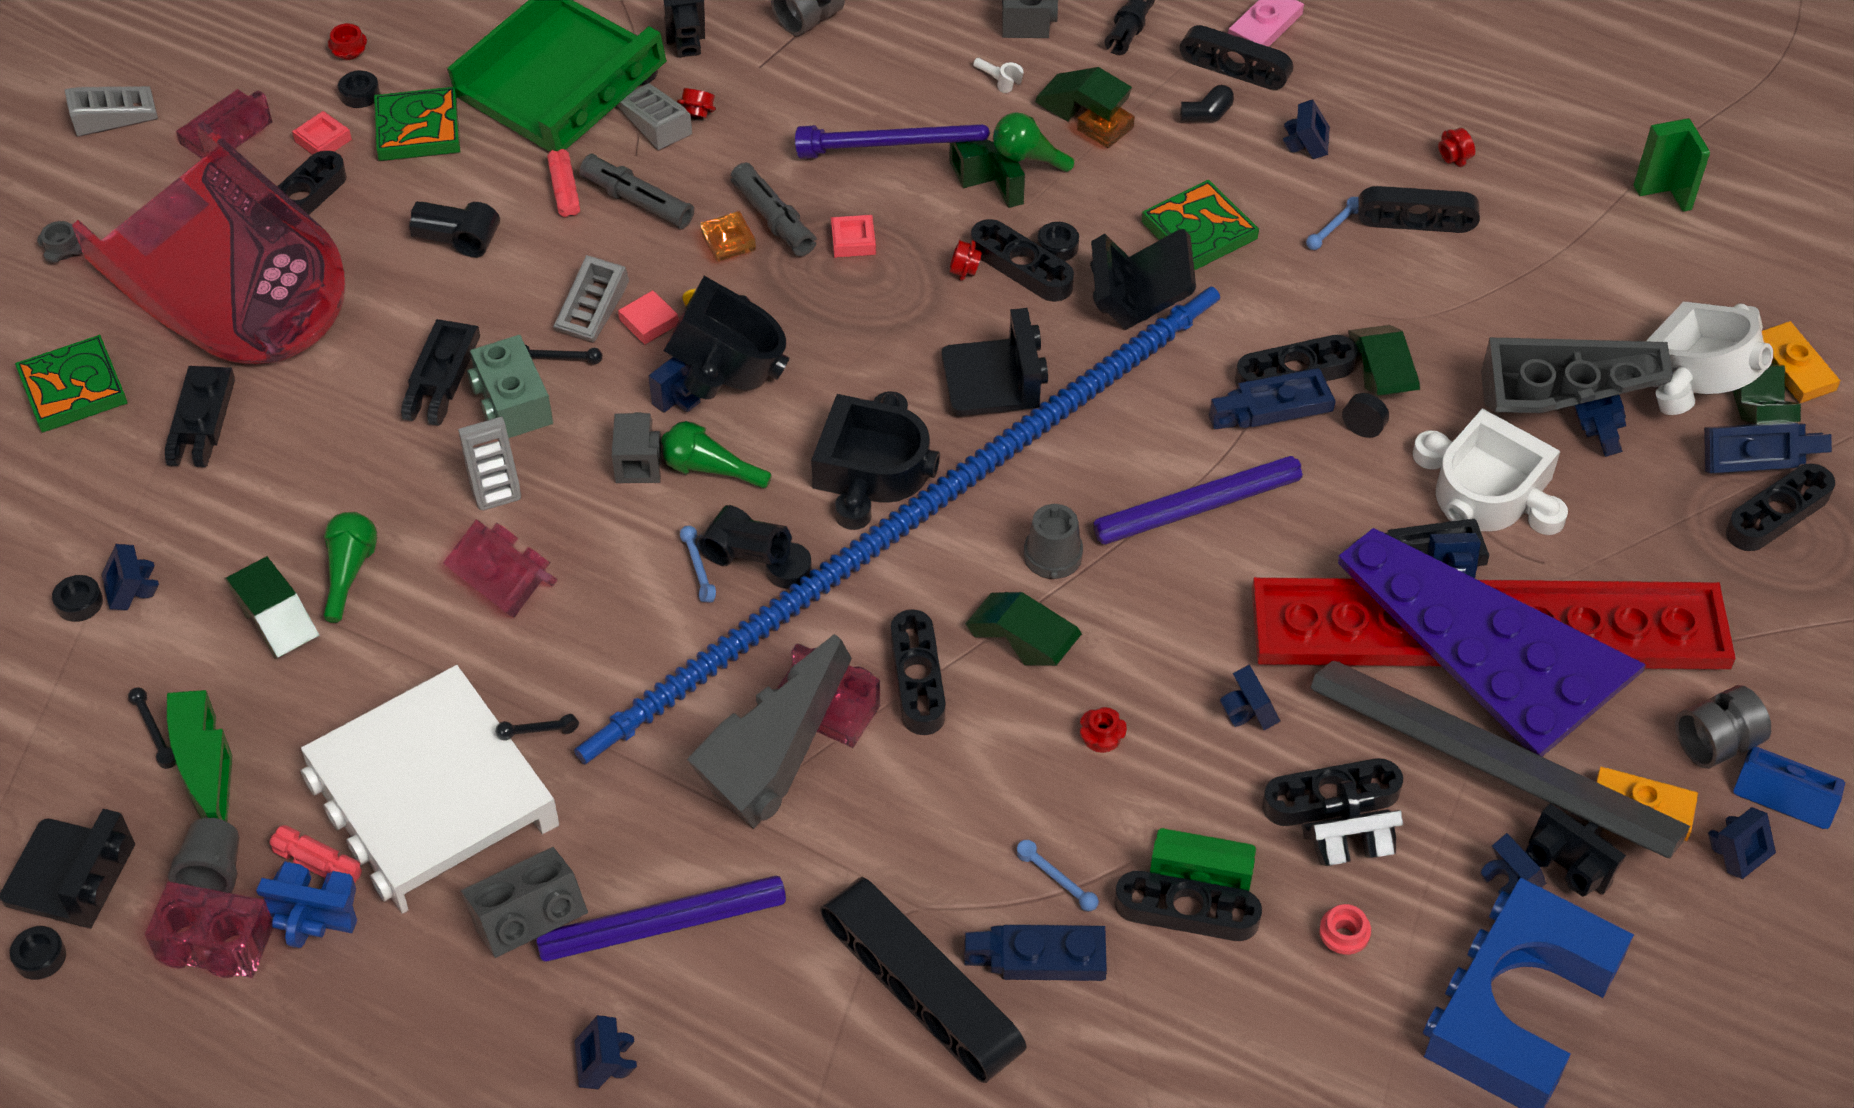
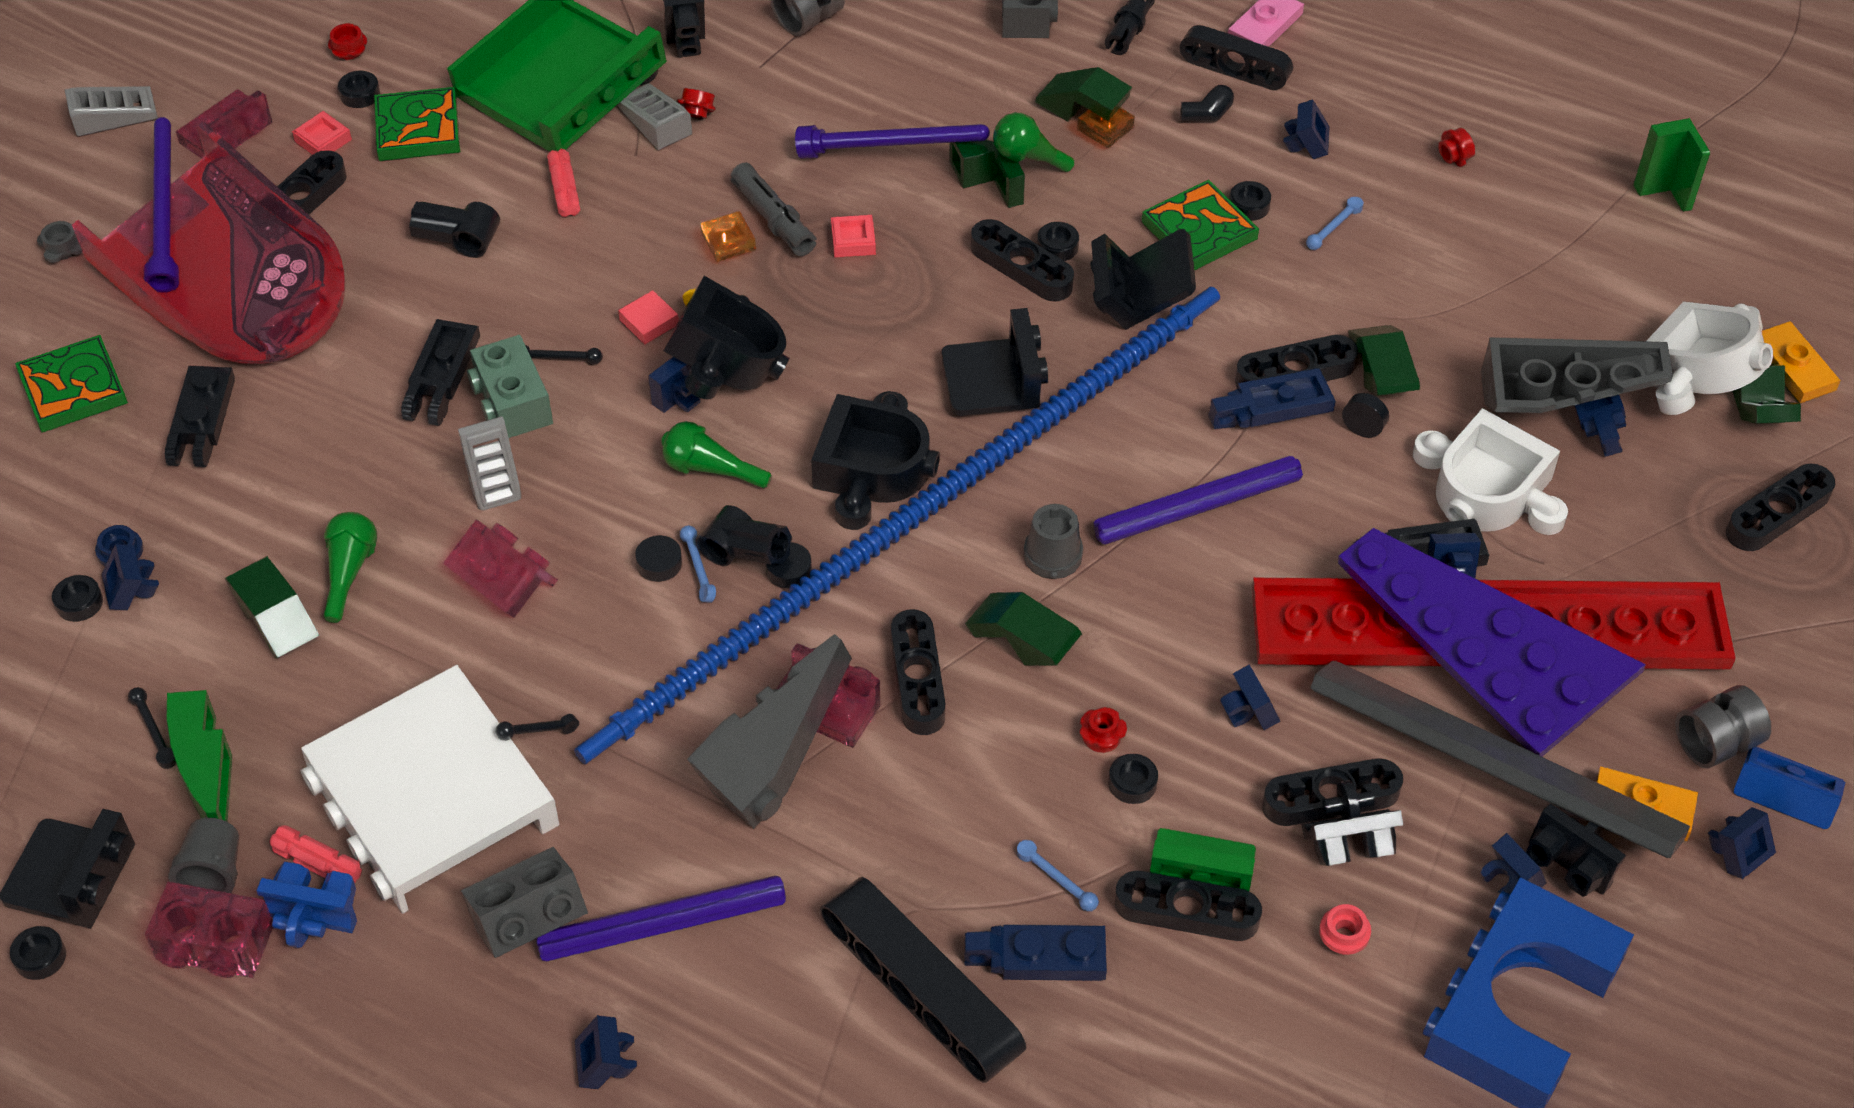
light grey slope [553,255,629,343] -> none
dark grey pin [580,153,695,229] -> none
dark grey brick [612,412,661,484] -> none
red plate [949,240,982,281] -> none
white hand [973,58,1024,93] -> none
black beam [1358,186,1480,233] -> none
dark blue hinge [1704,422,1832,473] -> none
none -> dark blue plate [95,525,144,566]
none -> dark purple piece [144,117,179,292]
none -> black tile [635,535,682,582]
none -> black tile [1108,754,1158,804]
none -> black tile [1229,181,1271,221]

